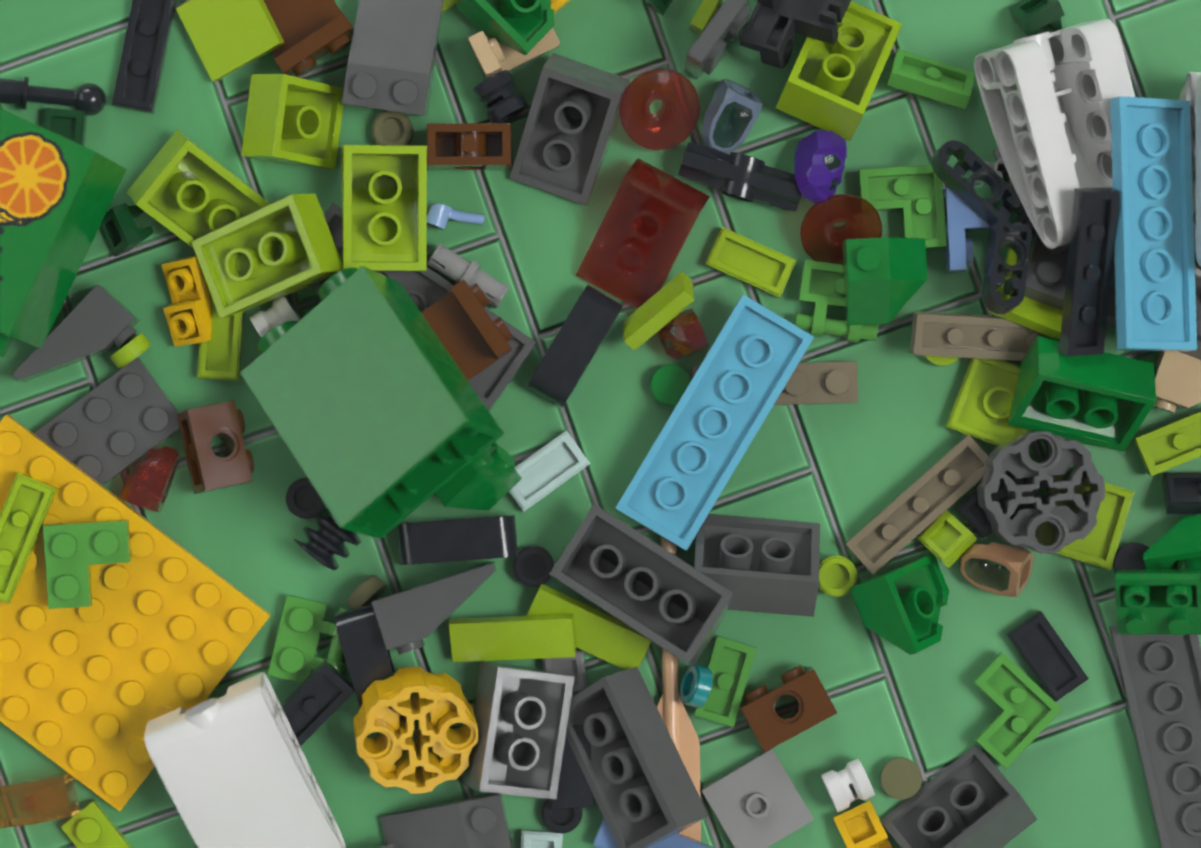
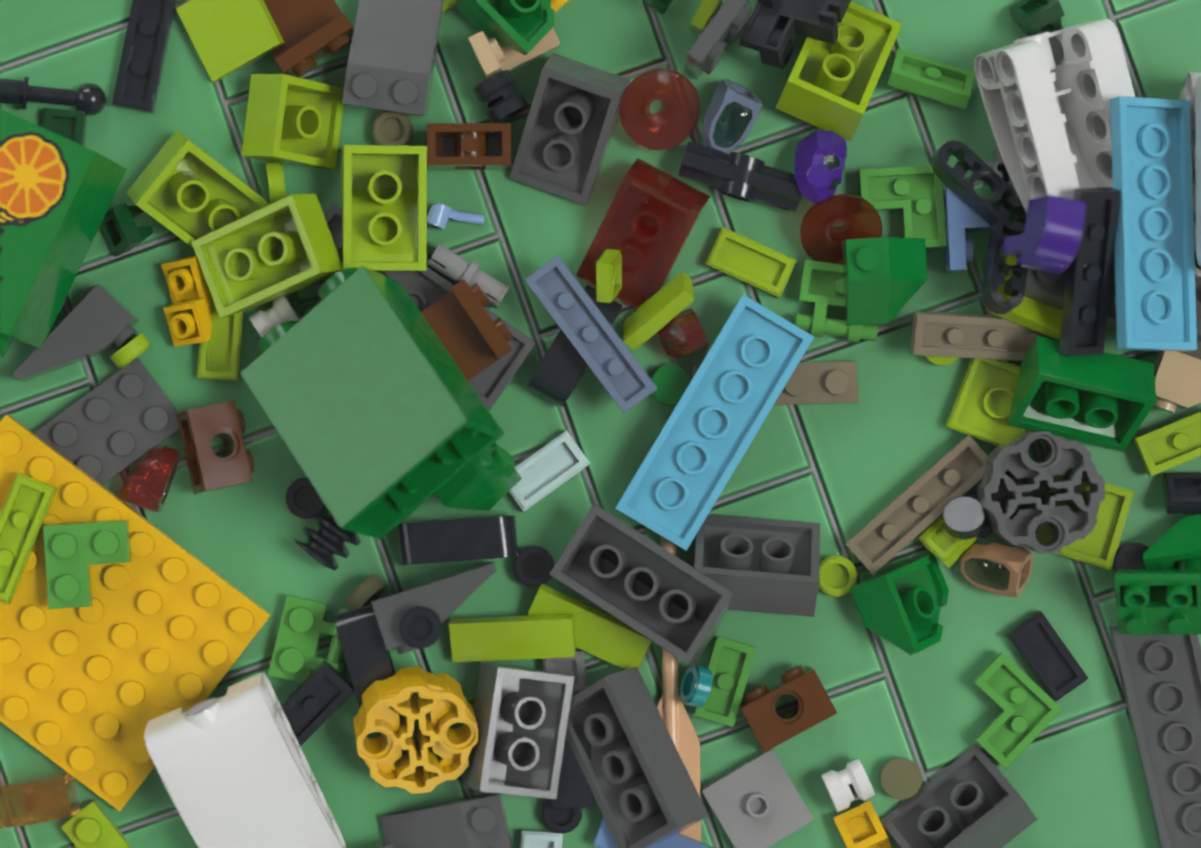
none -> lime tile [265,161,286,203]
none -> black tile [399,606,442,649]
none -> sand blue plate [525,255,658,414]
none -> lime tile [596,249,622,303]
none -> tile [943,497,985,539]
none -> dark purple brick [1002,195,1086,274]

